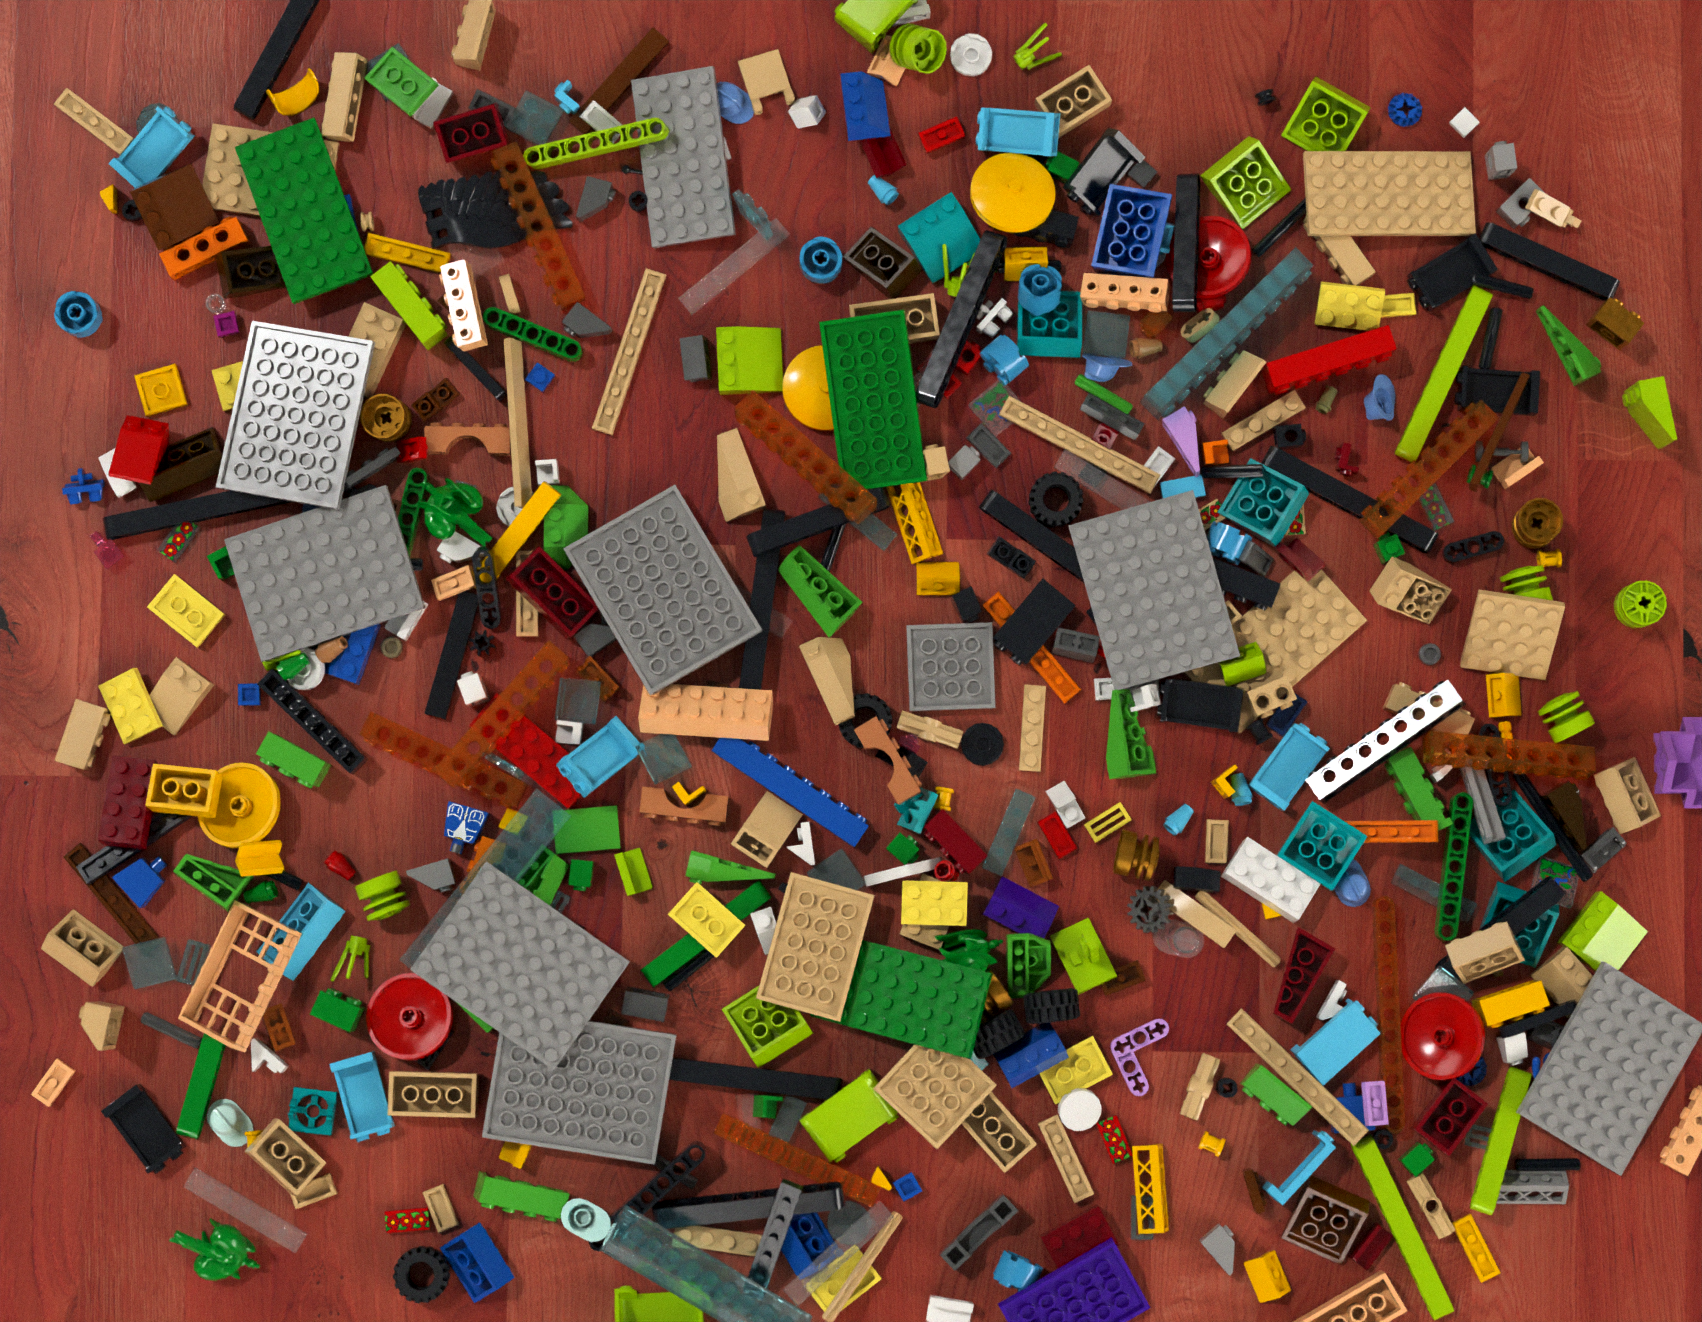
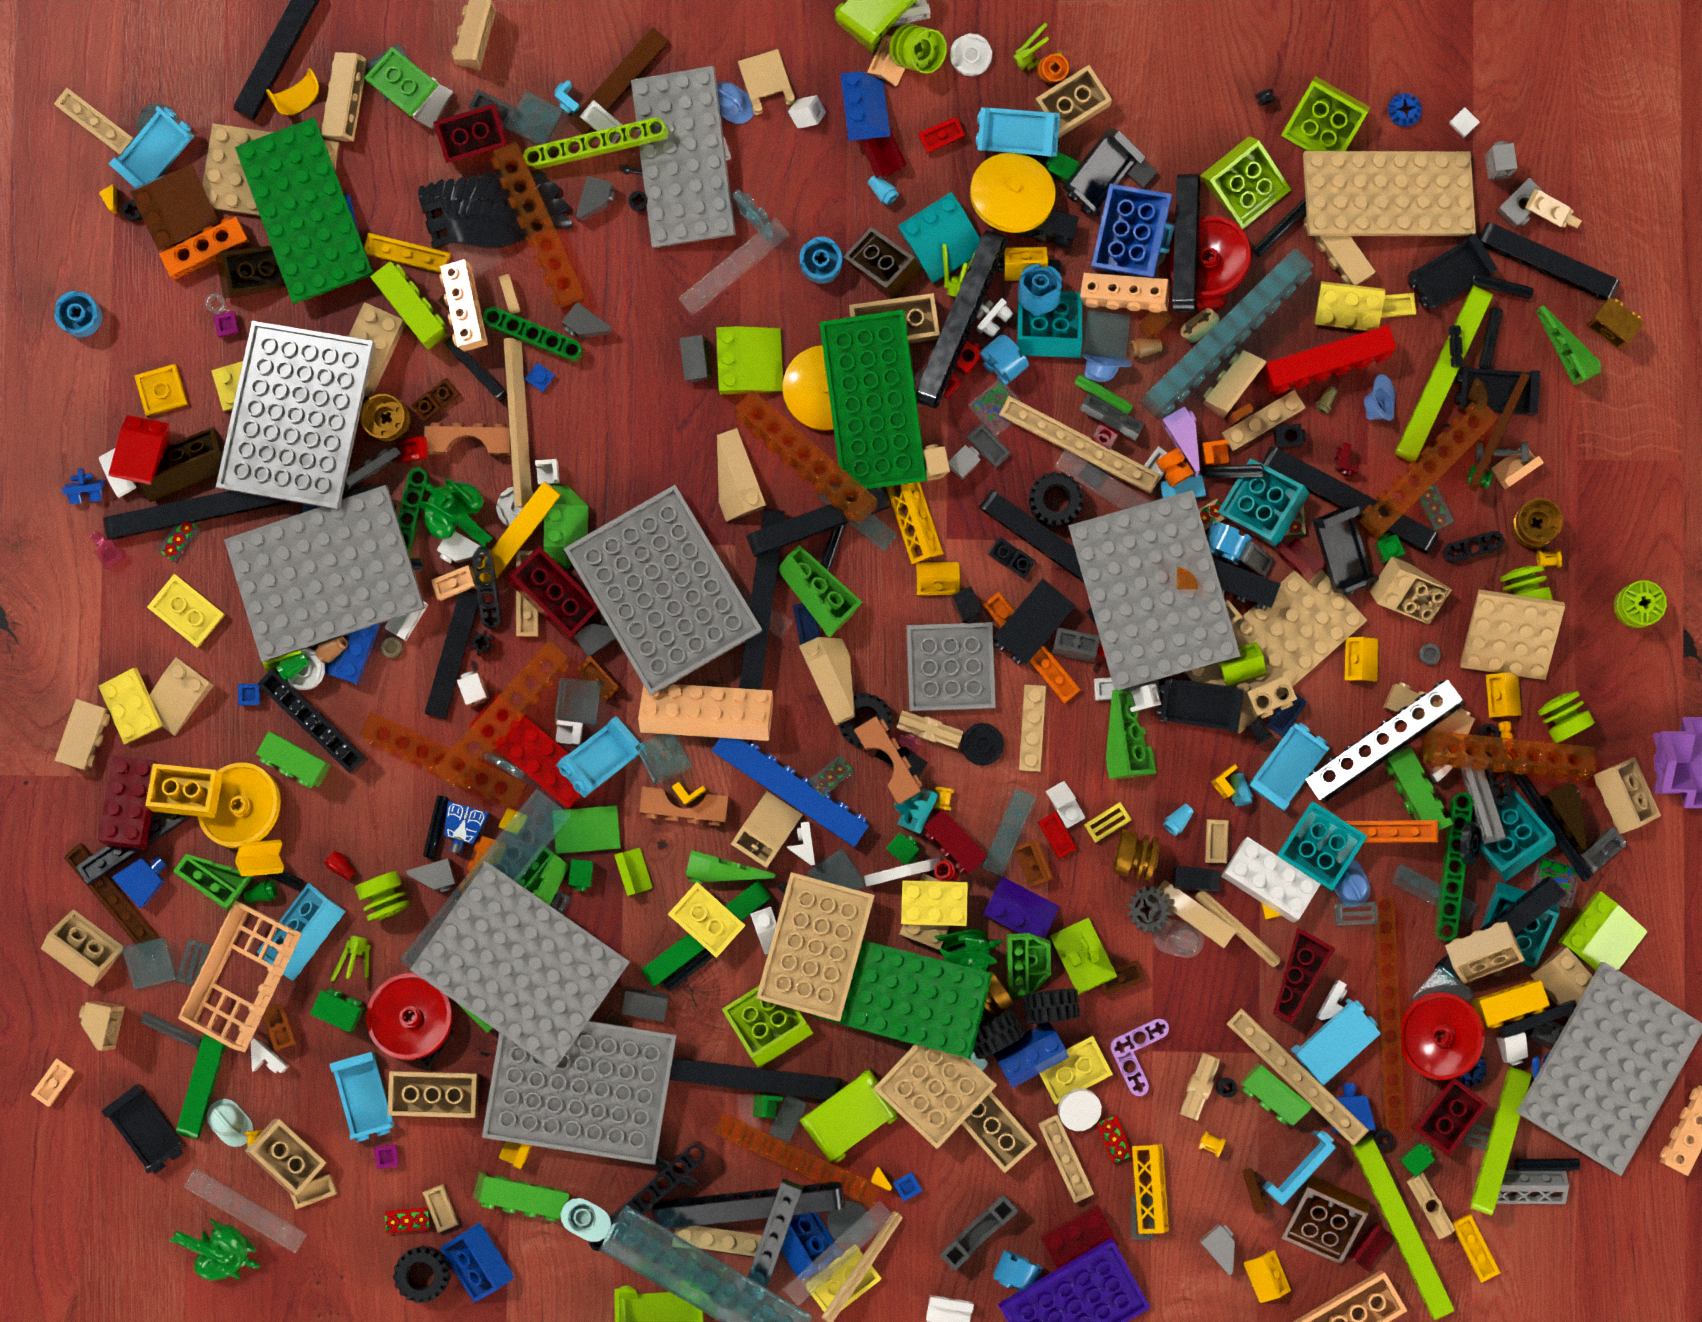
green panel [207,546,235,581] -> none
teal piece [288,1087,338,1136] -> none
tan bush [361,211,374,231] -> none
tan tile [592,268,666,436] -> none
lavender panel [1361,1081,1389,1126] -> none
lime slope [1622,376,1677,449] -> none
none -> magenta plate [374,1144,399,1169]
none -> black axle [423,795,448,859]
none -> dark blue tile [793,603,820,645]
none -> clear light blue tile [809,755,854,797]
none -> orange wheel [1036,54,1069,83]
none -> orange wheel [1155,448,1194,487]
none -> clear orange tile [1176,567,1198,590]
none -> dark orange tile [1227,403,1254,427]
none -> black panel [1312,505,1379,596]
none -> clear light blue tile [1334,902,1378,925]
none -> yellow panel [1345,637,1378,682]
none -> black axle [1449,325,1463,368]
none -> black tile [1460,821,1482,865]
none -> clear orange tile [1466,378,1488,407]

